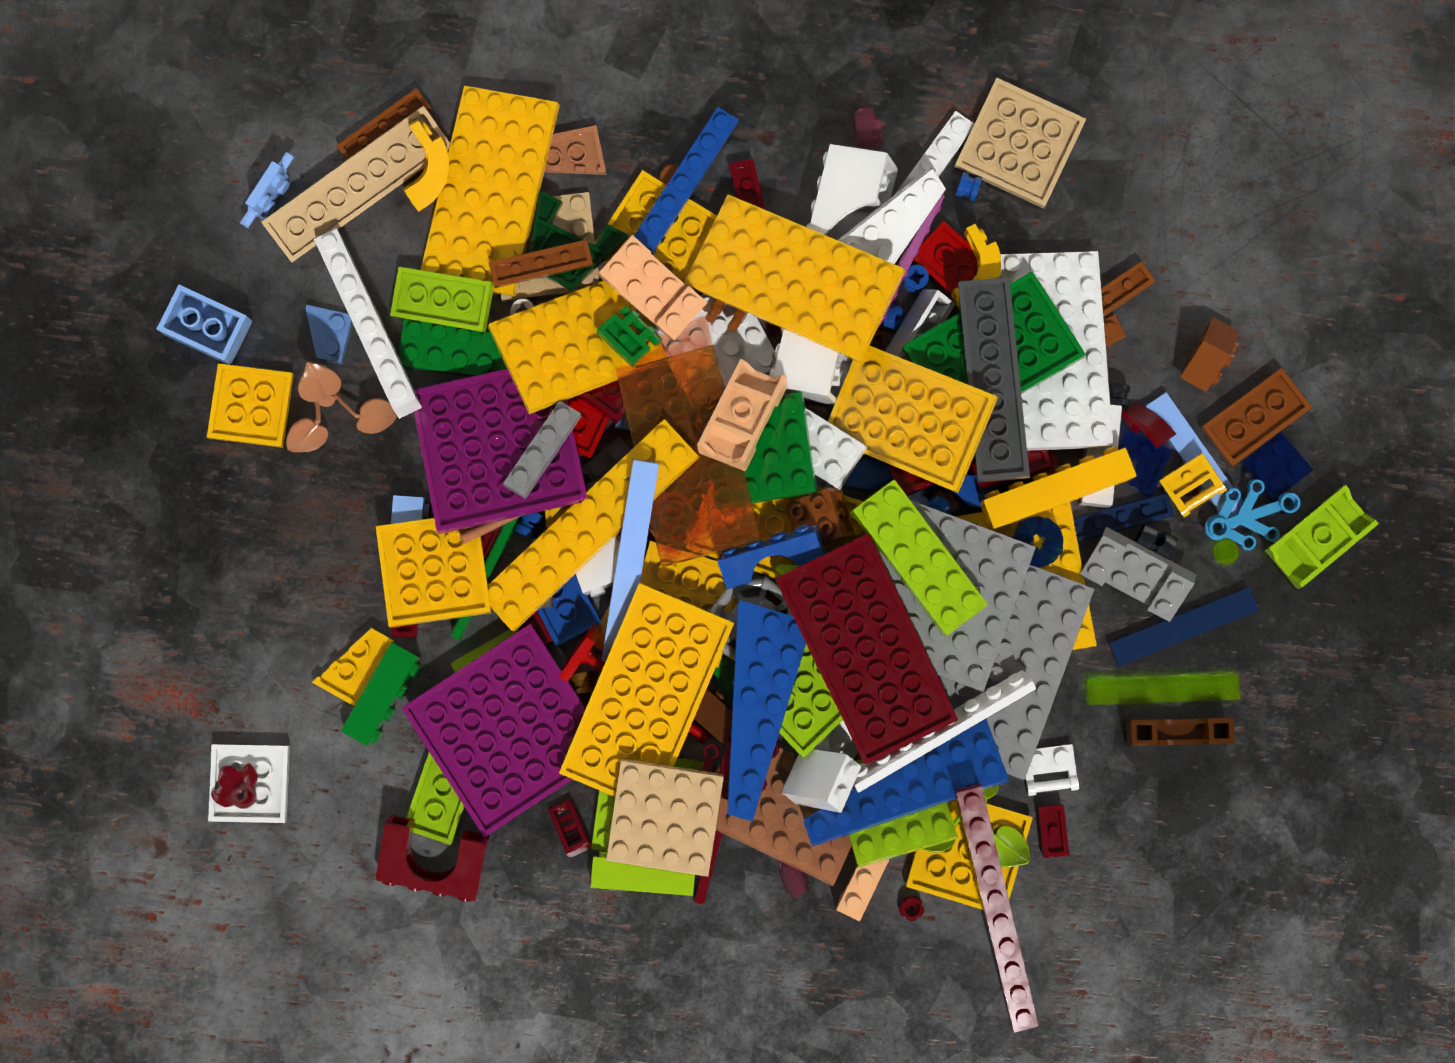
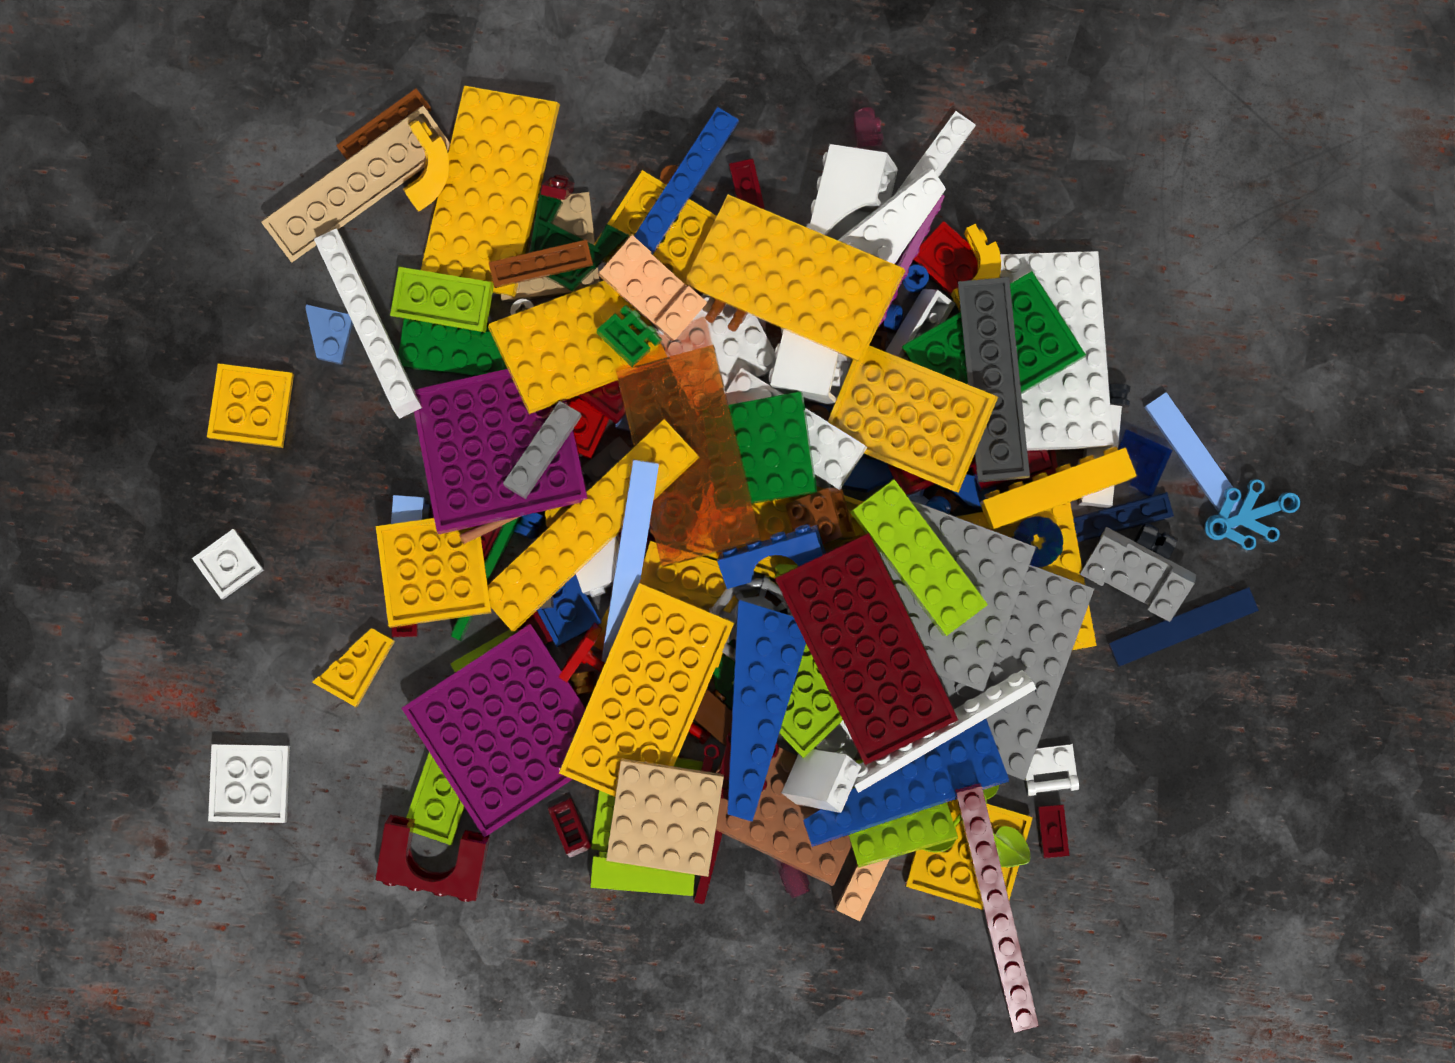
light blue brick [157,285,253,365] -> none
dark red plate [211,763,258,809] -> none
light blue plate [239,152,294,229] -> none
nougat plant [286,361,398,452] -> none
green brick [340,642,422,747] -> none
nougat wing [544,125,607,175] -> none
light nougat piece [697,359,788,471] -> none
dark red plate [899,896,924,921] -> none
tan plate [954,78,1086,209] -> none
blue wheel [955,172,982,202] -> none
clear neon green plate [1086,674,1240,705] -> none
dark orange plate [1101,261,1156,318] -> none
dark orange plate [1104,315,1126,347] -> none
dark red slope [1121,402,1176,448] -> none
reddish brown arch [1126,718,1235,746] -> none
yellow plate [1159,453,1227,518] -> none
dark orange brick [1180,317,1240,392] -> none
dark orange plate [1201,368,1312,467] -> none
clear neon green plate [1213,540,1239,565] -> none
clear blue plate [1241,431,1313,502] -> none
lime piece [1265,485,1379,589] -> none
none -> white plate [192,529,264,600]
none -> dark red plate [540,175,575,200]

